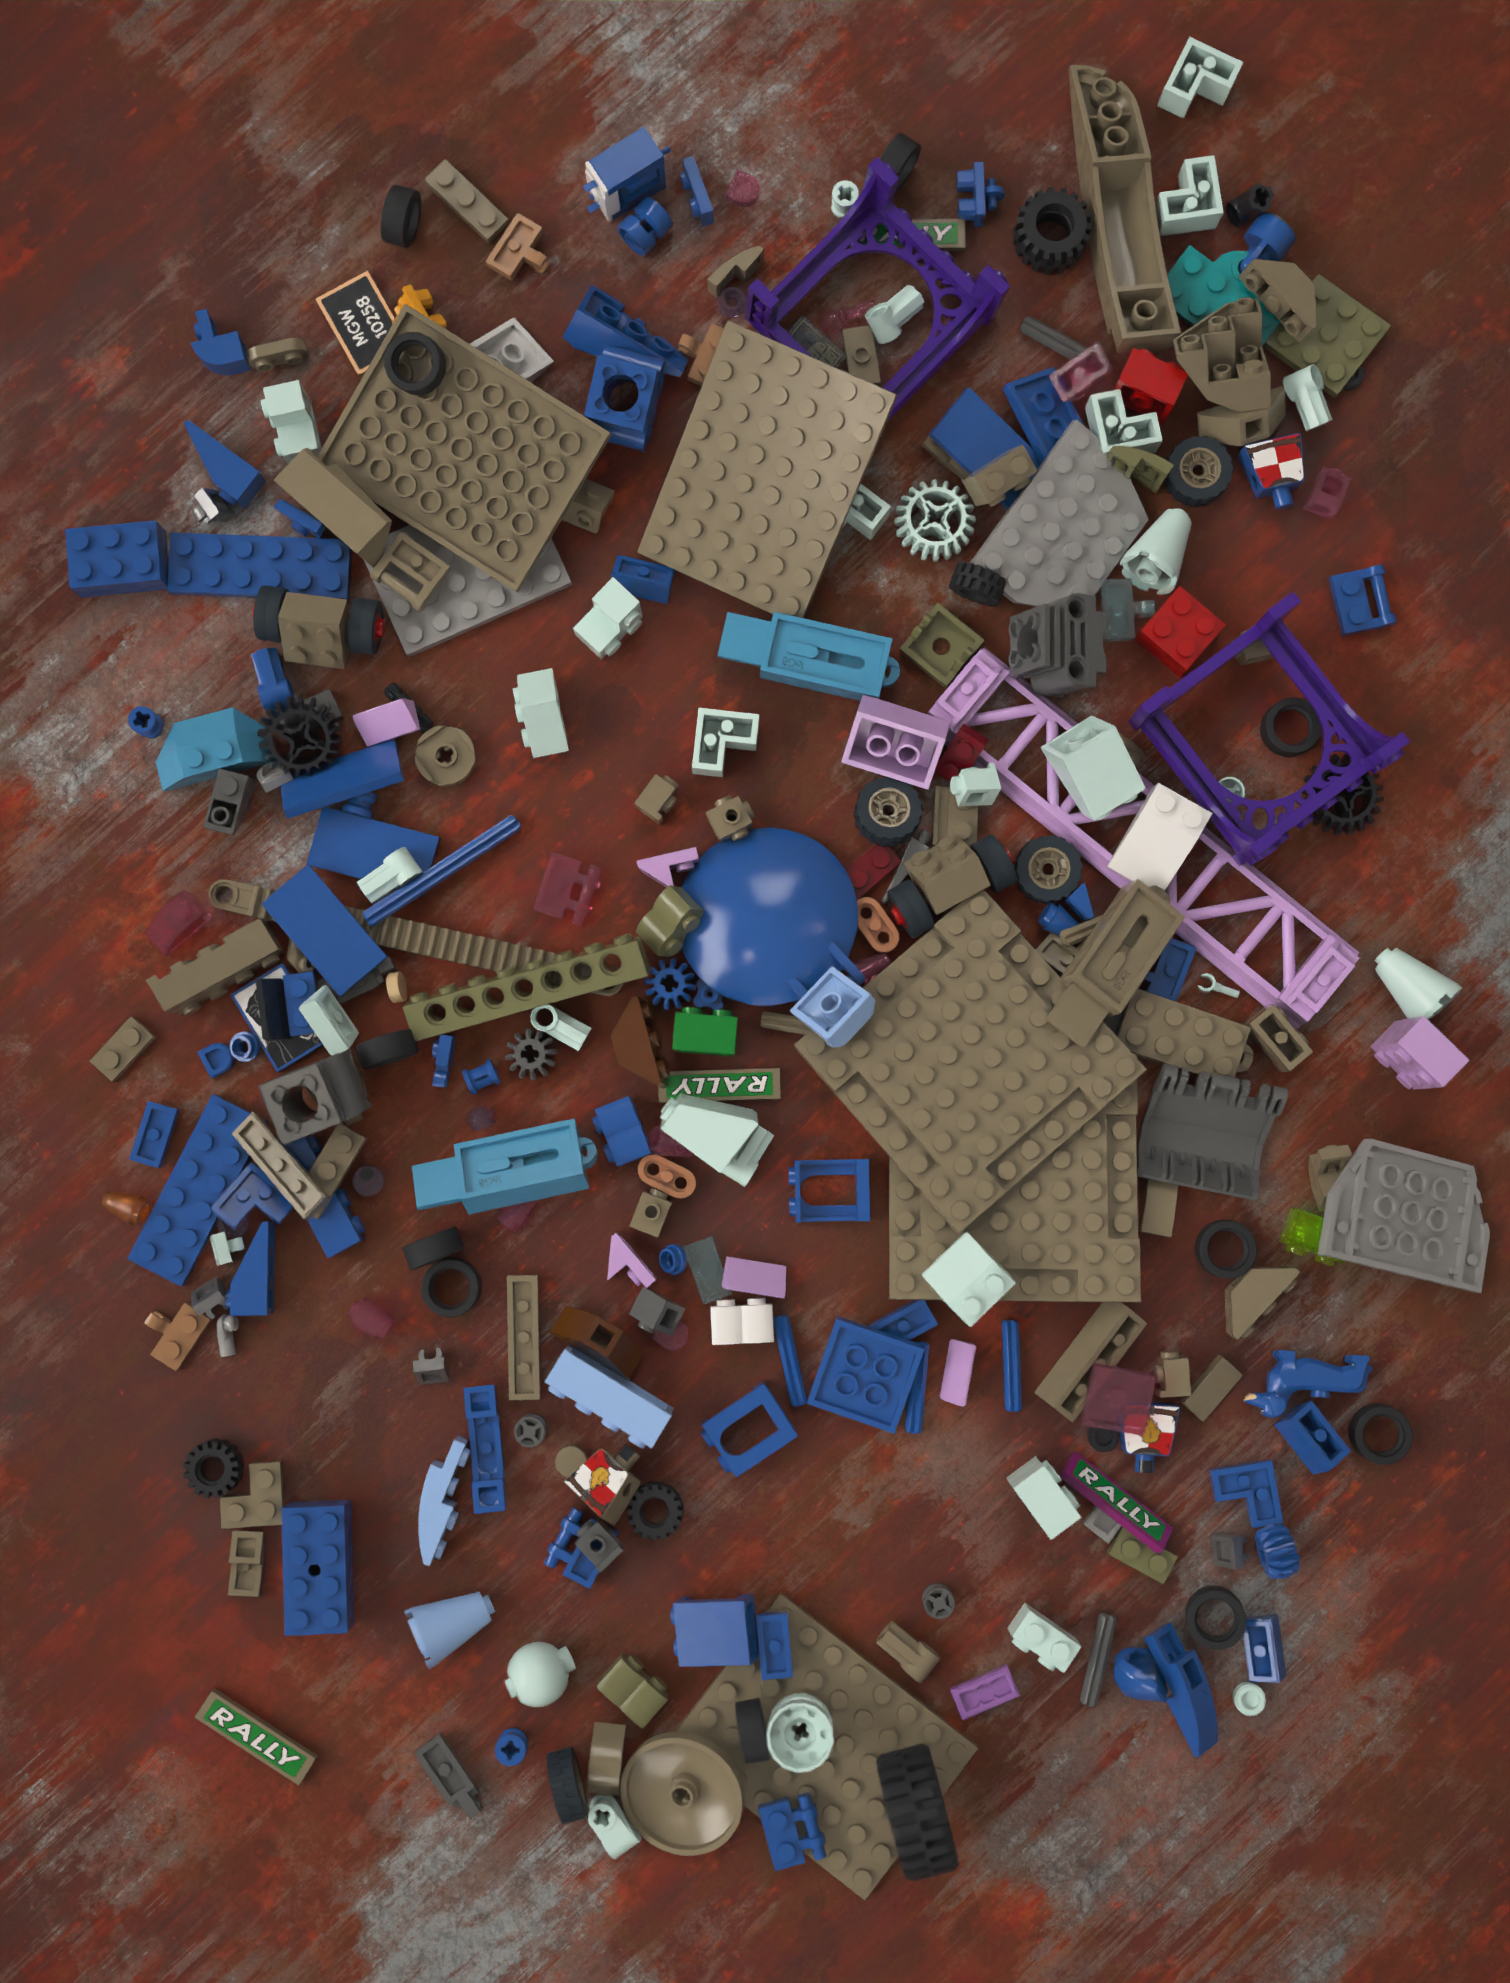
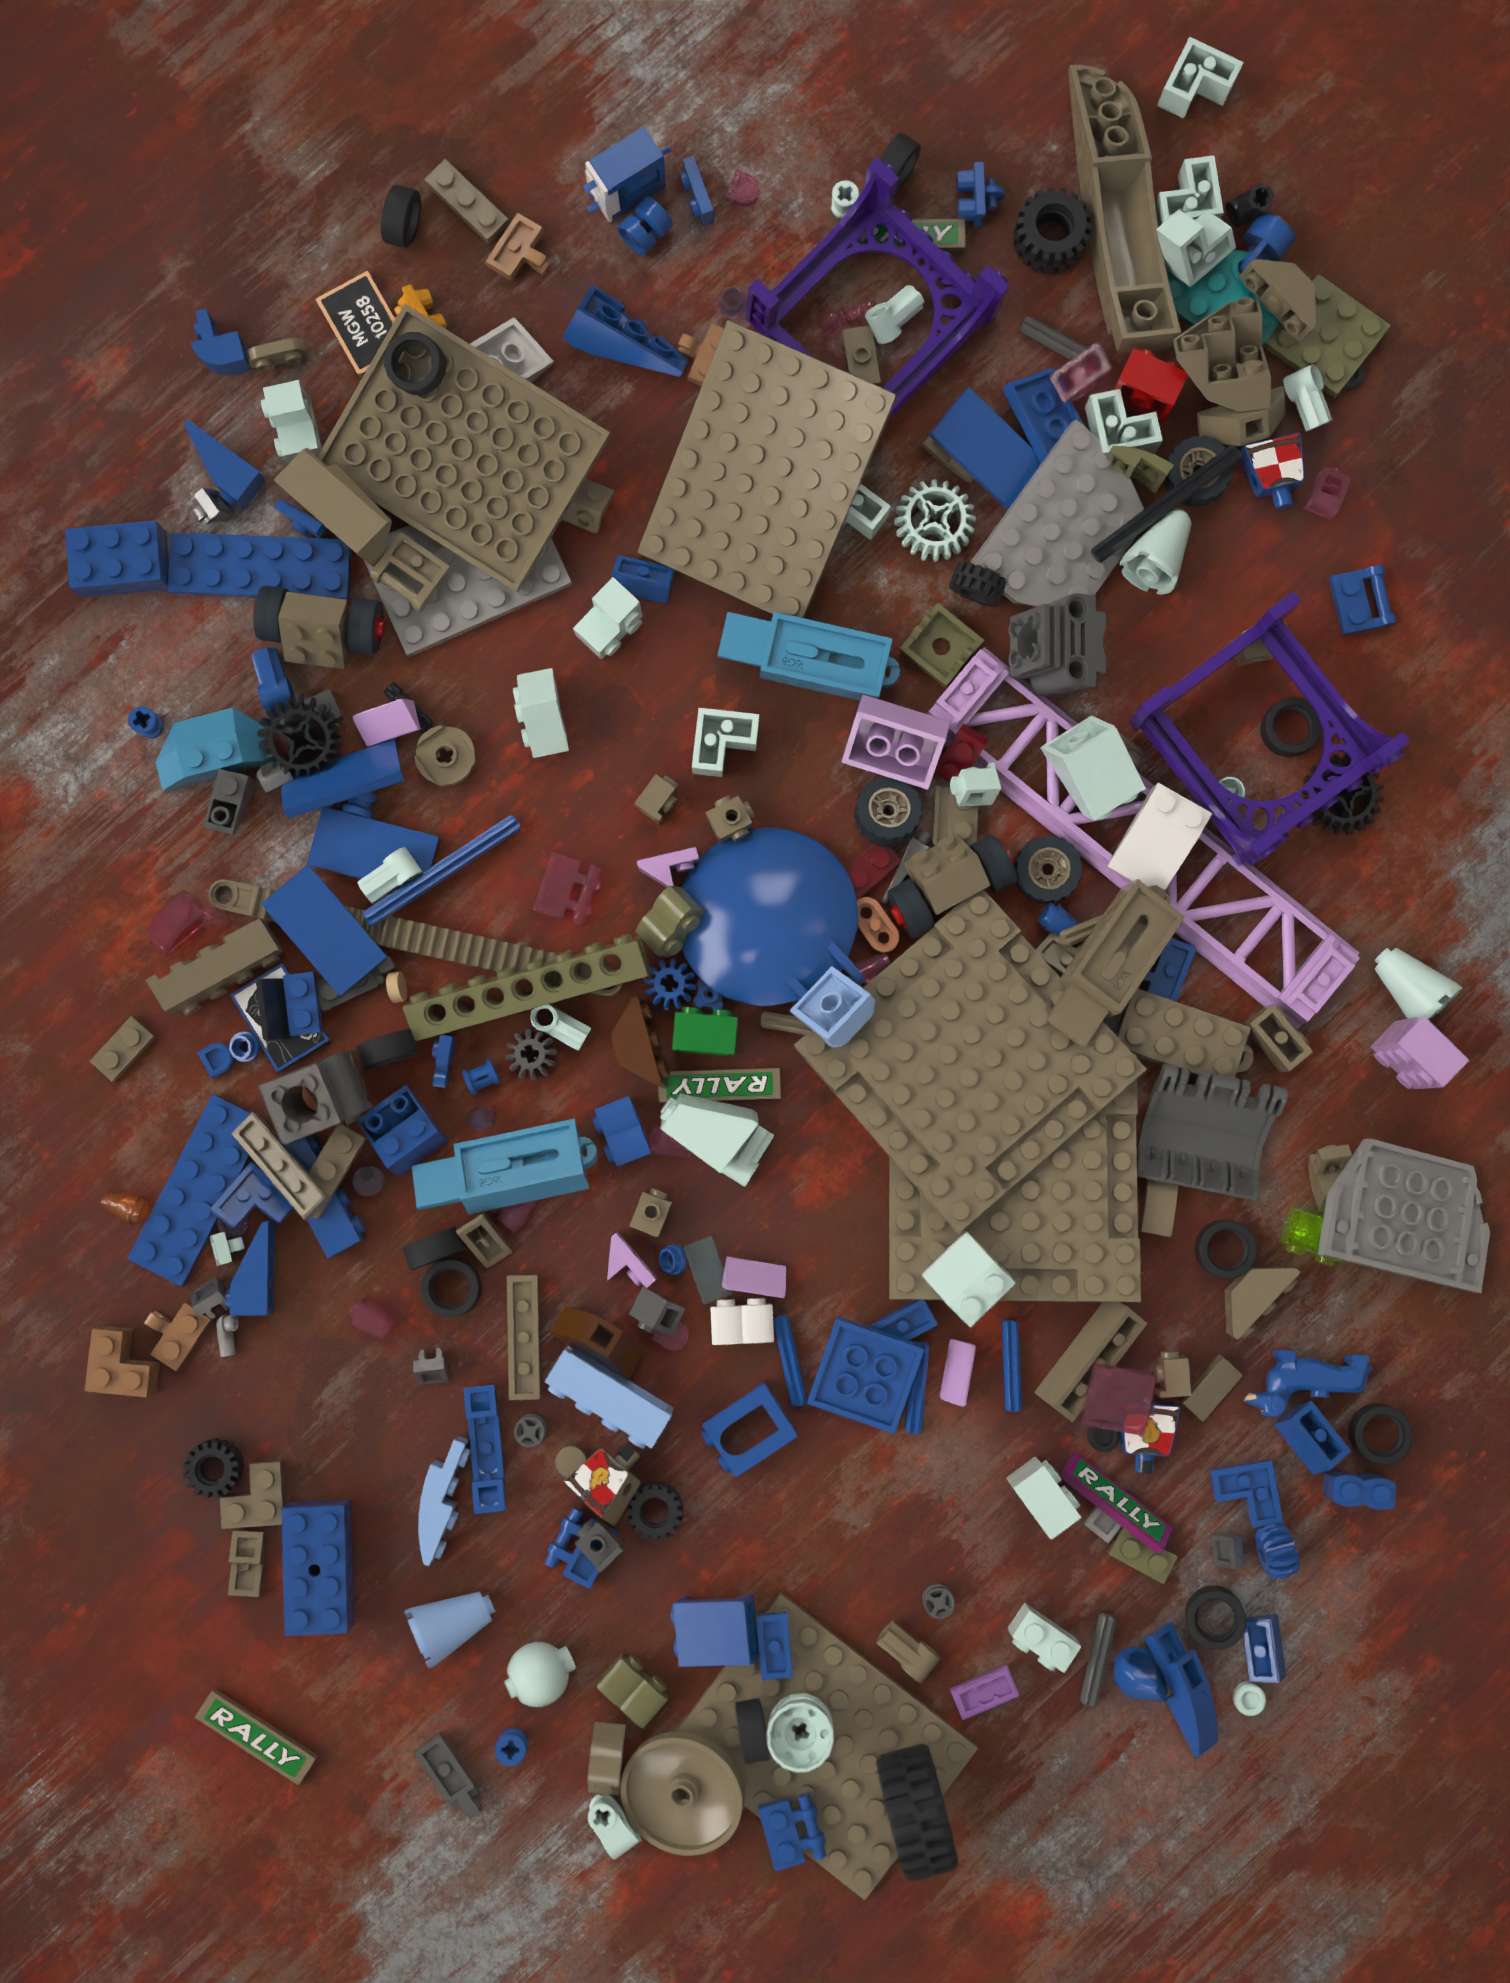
blue plate [129,1101,180,1168] -> none
dark tan arm [287,937,315,973] -> none
light aqua slope [299,985,359,1055] -> none
black wheel [546,1746,588,1825] -> none
blue piece [584,345,667,452] -> none
nougat plate [638,1154,696,1199] -> none
dark tan slope [707,246,764,298] -> none
clear light blue tile [788,315,847,368] -> none
blue panel [788,1159,870,1223] -> none
dark tan brick [961,445,1038,507] -> none
blue slope [1064,882,1094,922] -> none
clear light blue plate [1100,578,1155,642] -> none
red brick [1134,586,1226,678] -> none
light aqua hand [1197,973,1239,998] -> none
none -> medium nougat brick [85,1325,160,1397]
none -> blue slope [356,1085,449,1177]
none -> dark tan slope [456,1212,512,1269]
none -> black axle [1091,445,1241,563]
none -> light aqua brick [1156,209,1236,287]
none -> blue brick [1322,1469,1396,1510]

